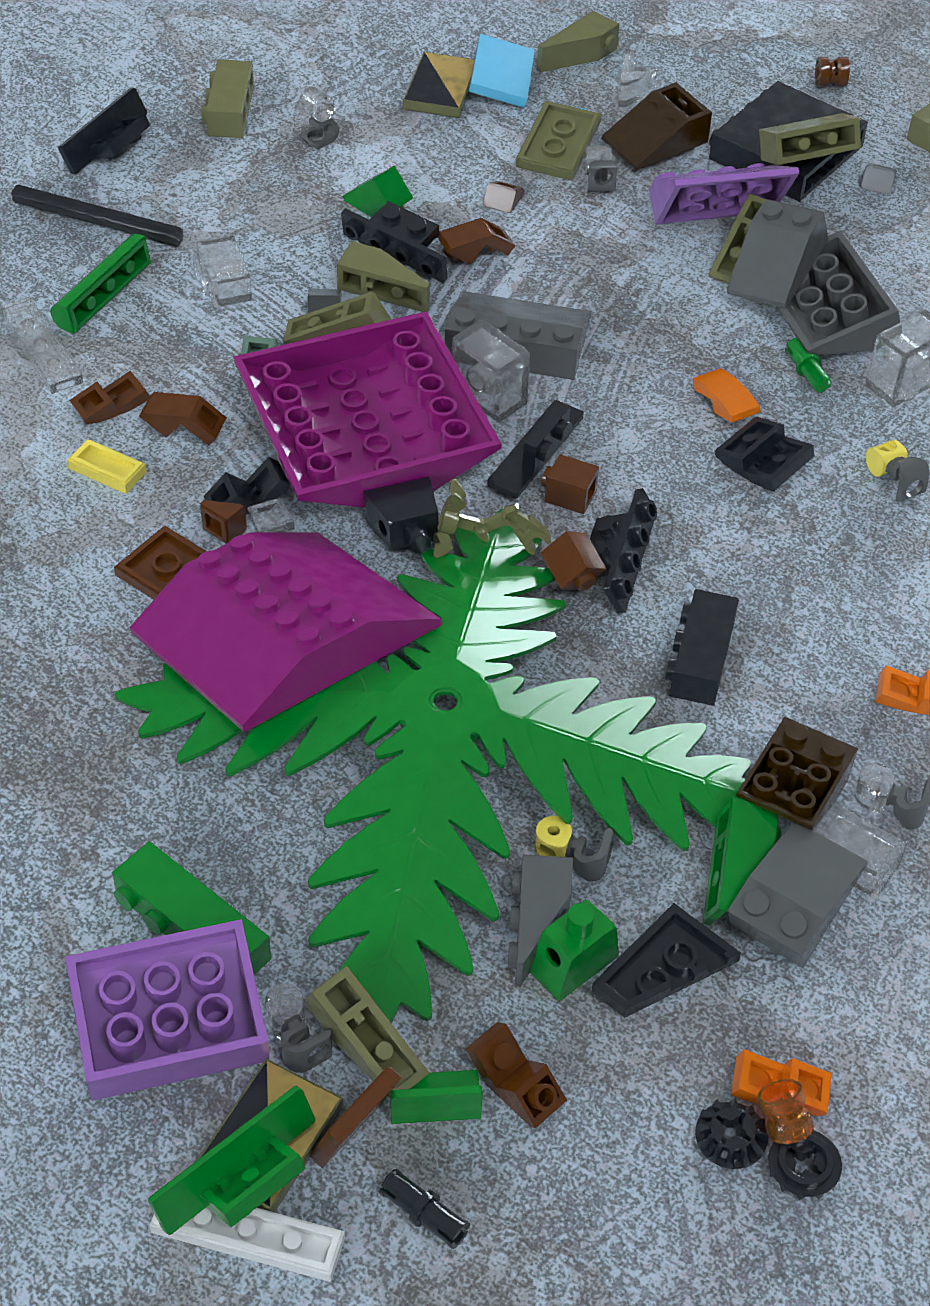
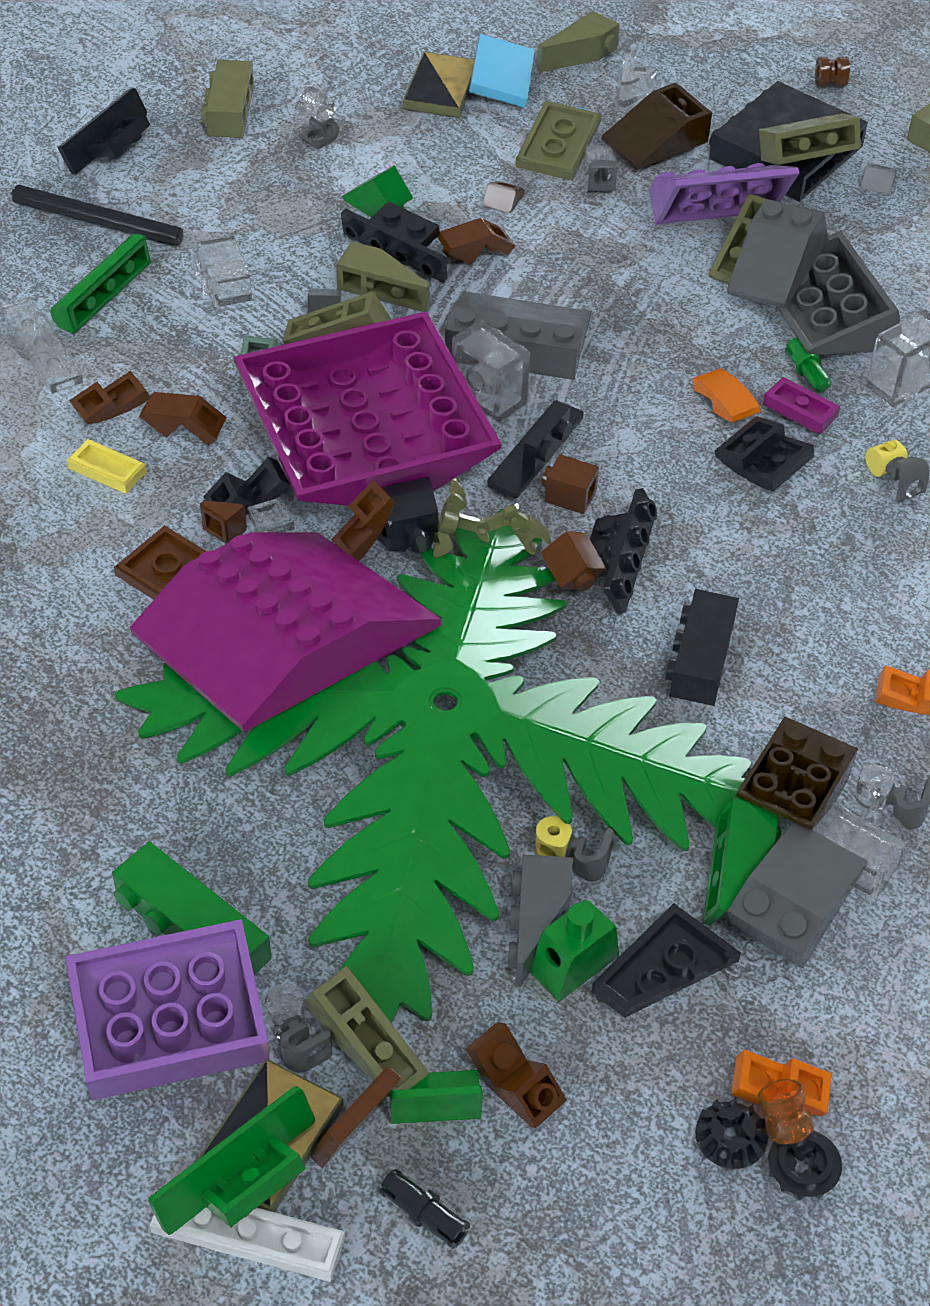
none -> reddish brown slope [331,480,395,561]
none -> magenta plate [763,377,840,434]

